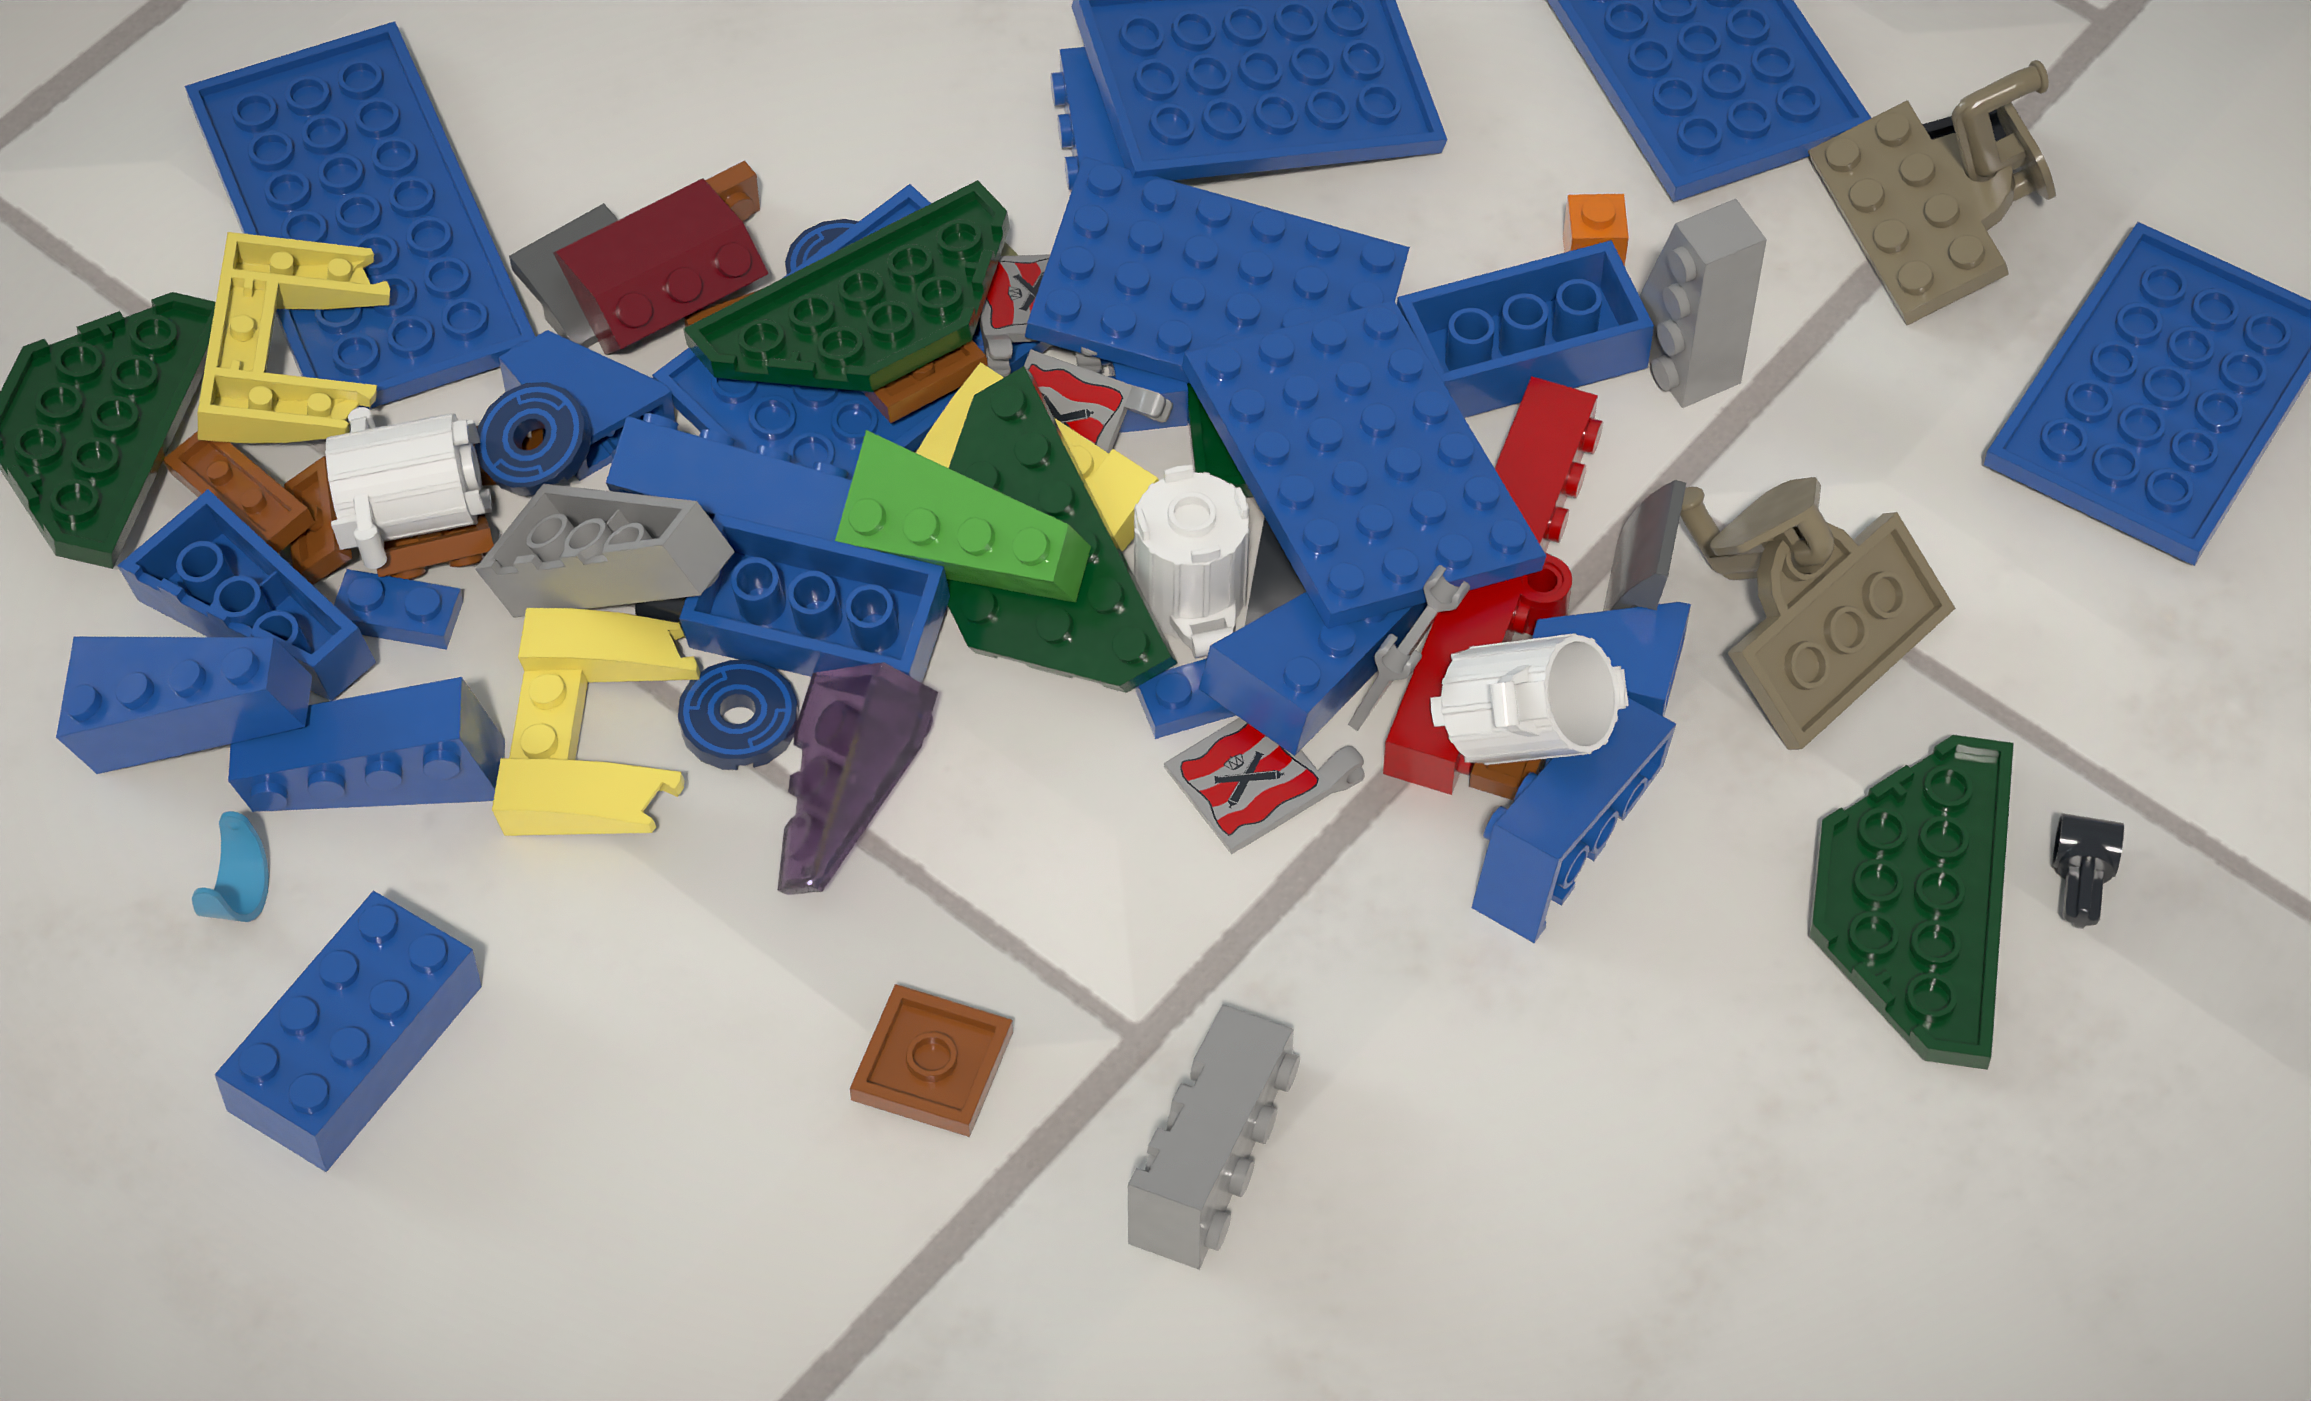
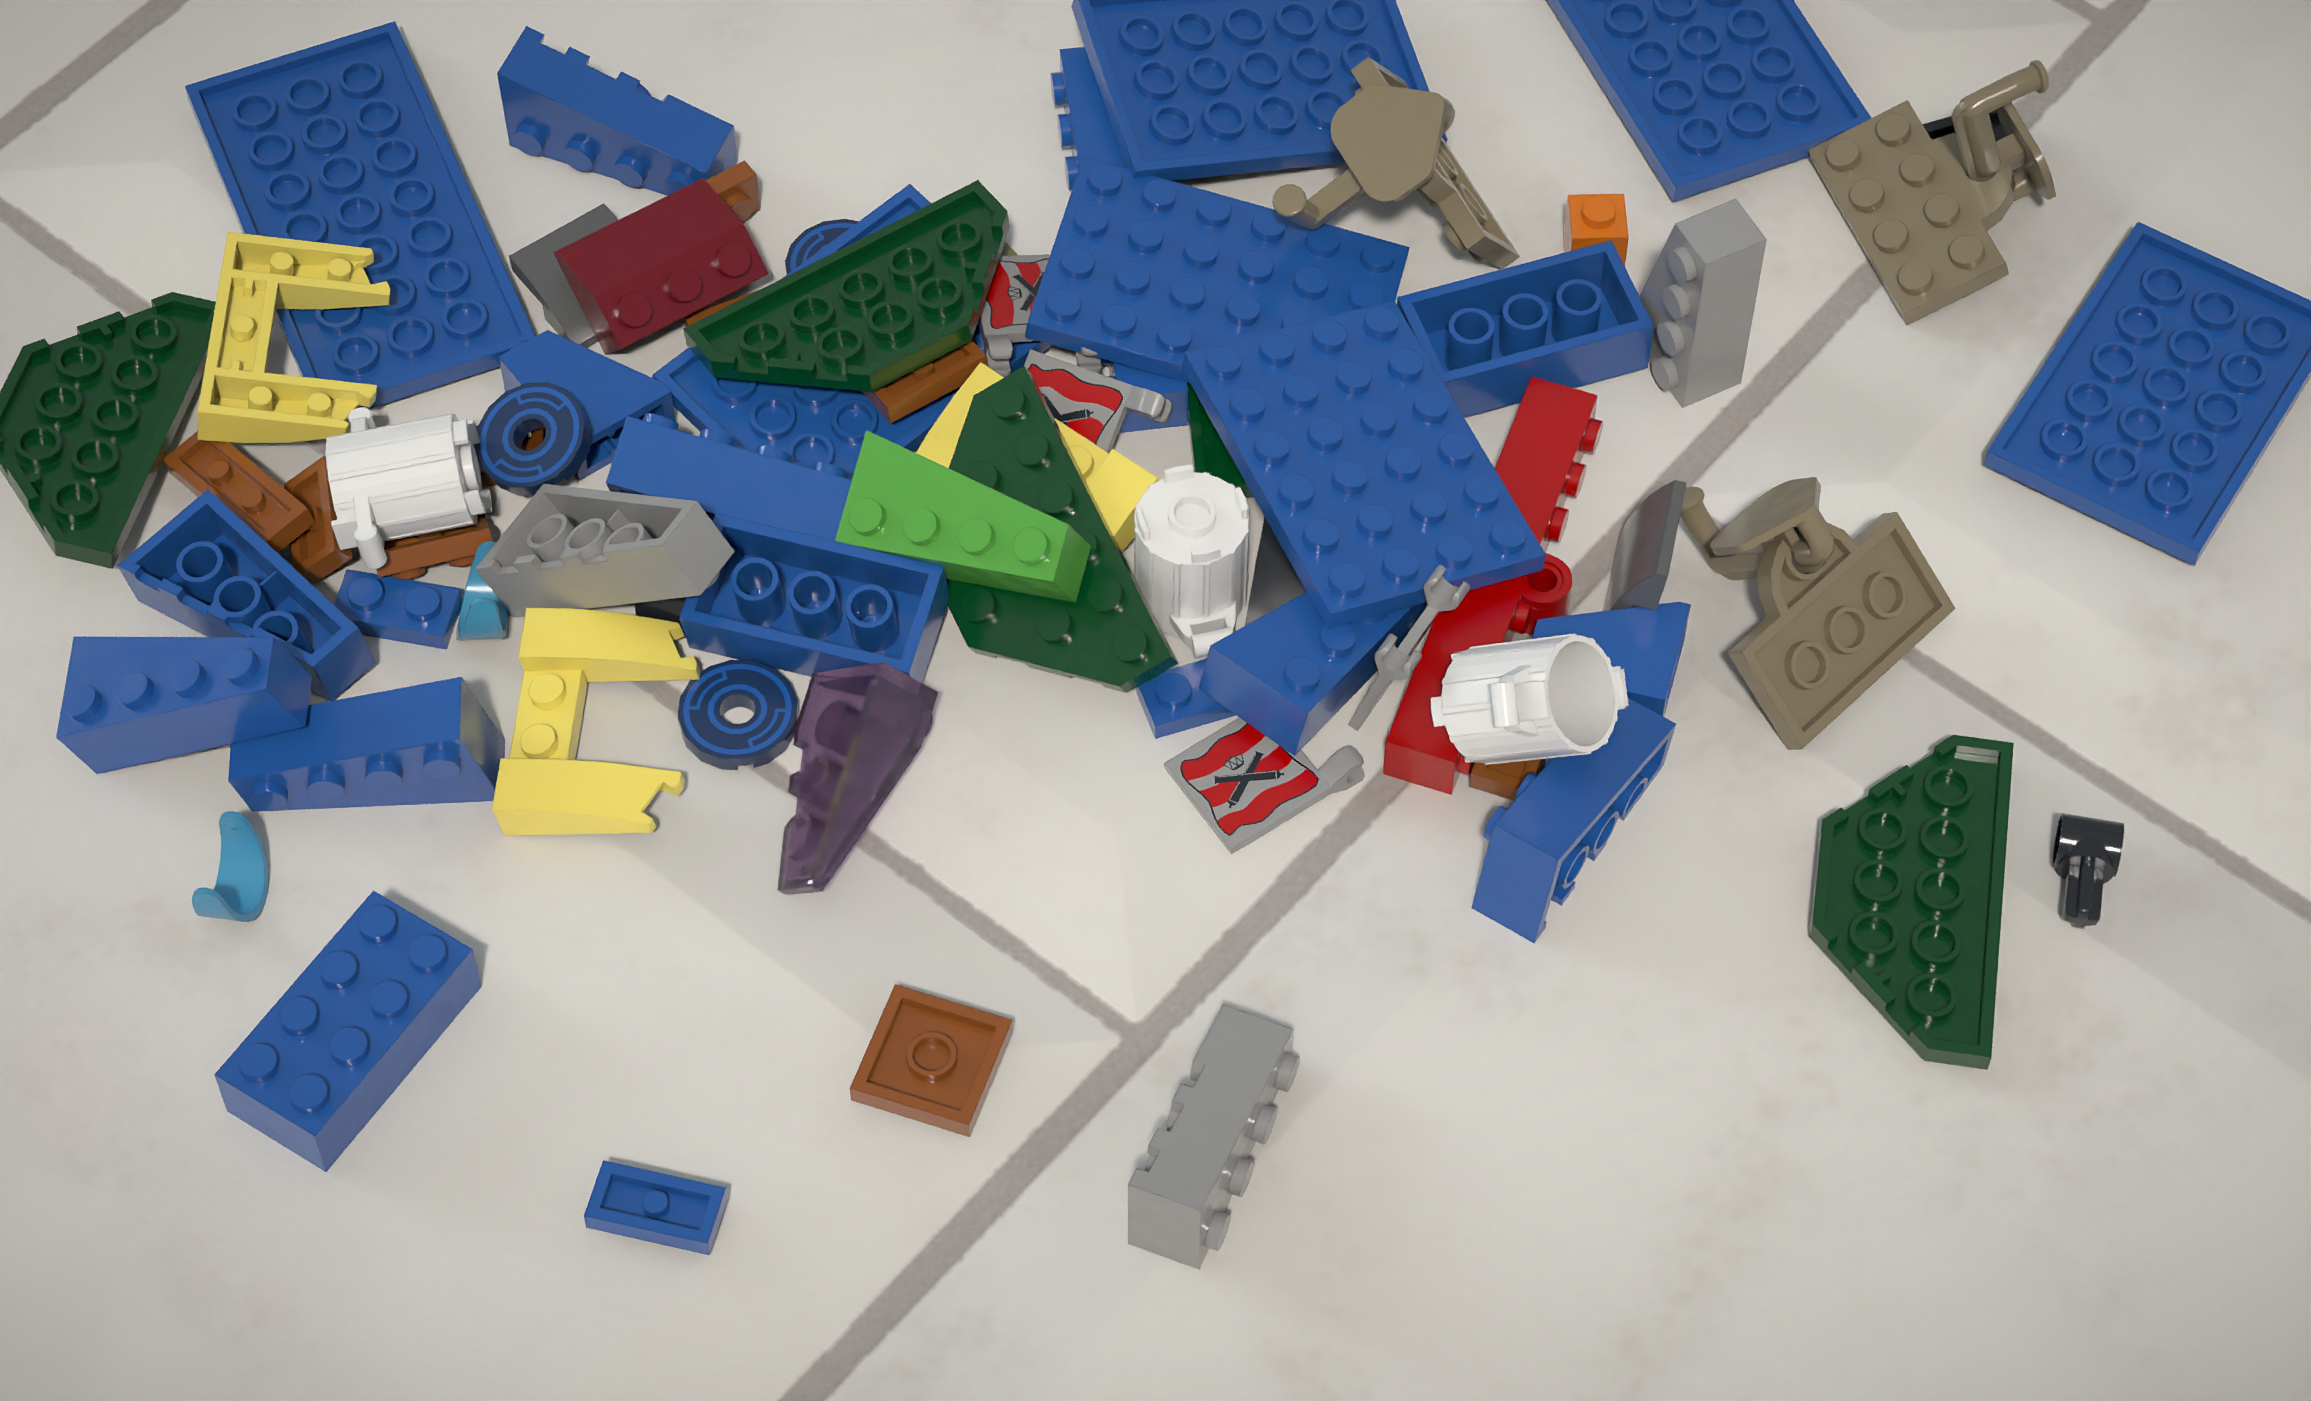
none -> dark azure helmet [456,541,508,640]
none -> blue wedge [497,26,738,196]
none -> blue plate [584,1160,728,1255]
none -> dark tan plate [1272,57,1520,269]

